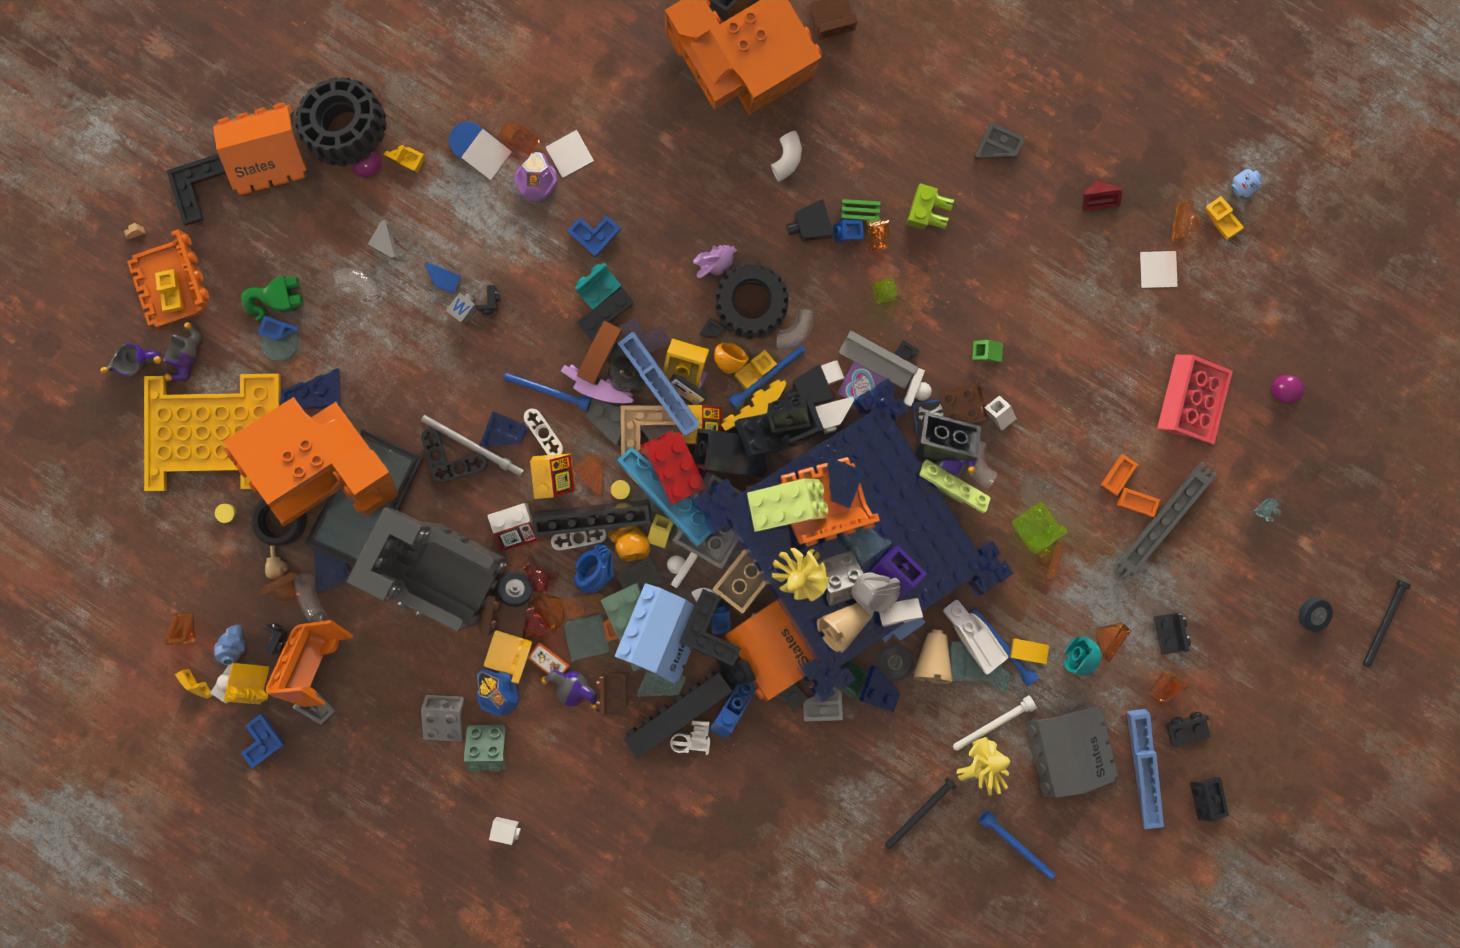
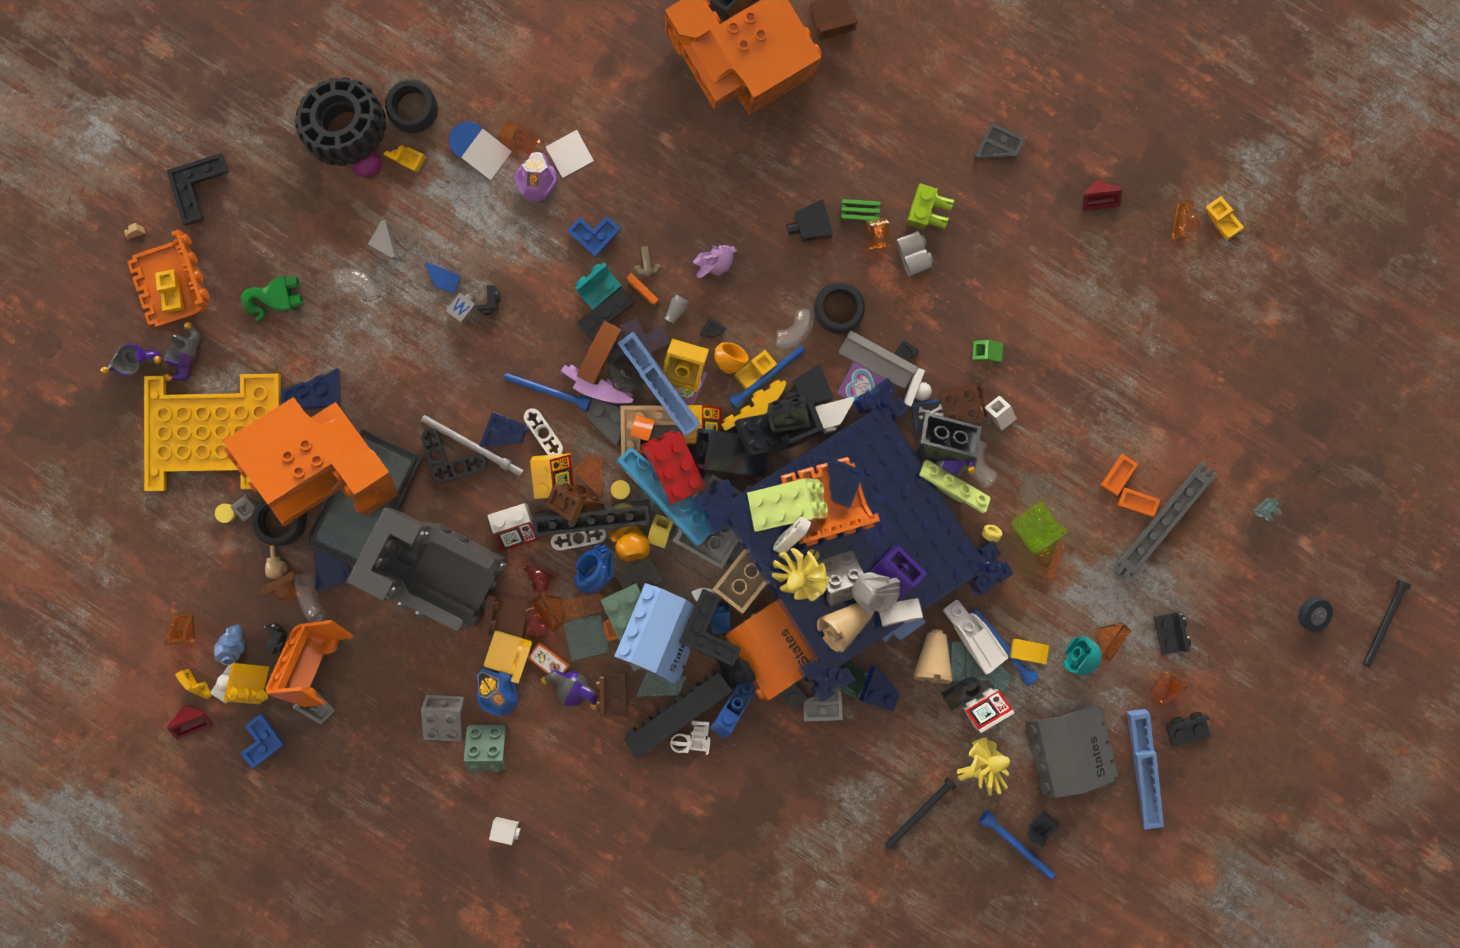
orange hinge [213,103,307,196] -> none
blue slope [258,316,299,340] -> none
clear light blue tile [260,332,300,361] -> none
black wheel [497,573,532,607] -> none
white tile [667,552,698,588] -> none
slope [669,374,709,405] -> none
black tyre [715,263,789,339] -> none
white cylinder [771,131,802,182] -> none
white brick [821,361,845,385] -> none
blue bracket [833,220,864,243] -> none
clear light blue wing [840,526,891,564] -> none
clear neon green brick [872,277,898,303] -> none
black sticker [877,644,913,681] -> none
white piece [953,695,1037,751] -> none
white sticker [1140,251,1178,288] -> none
coral slope [1157,355,1233,444] -> none
black bracket [1190,777,1229,822] -> none
light blue head [1231,169,1262,198] -> none
magenta hair [1271,375,1305,404] -> none
none -> dark red slope [167,704,213,740]
none -> light grey tile [230,494,256,522]
none -> black tyre [385,79,438,133]
none -> reddish brown bracket [546,483,605,523]
none -> orange tile [626,273,659,307]
none -> orange brick [630,415,655,441]
none -> dark tan piece [634,246,661,276]
none -> light grey cone [664,294,689,324]
none -> white beam [773,517,811,553]
none -> black tyre [814,282,865,334]
none -> light grey brick [895,231,933,277]
none -> black piece [941,677,982,711]
none -> slope [963,688,1014,733]
none -> light yellow tile [982,525,1002,542]
none -> black bracket [1028,811,1059,847]

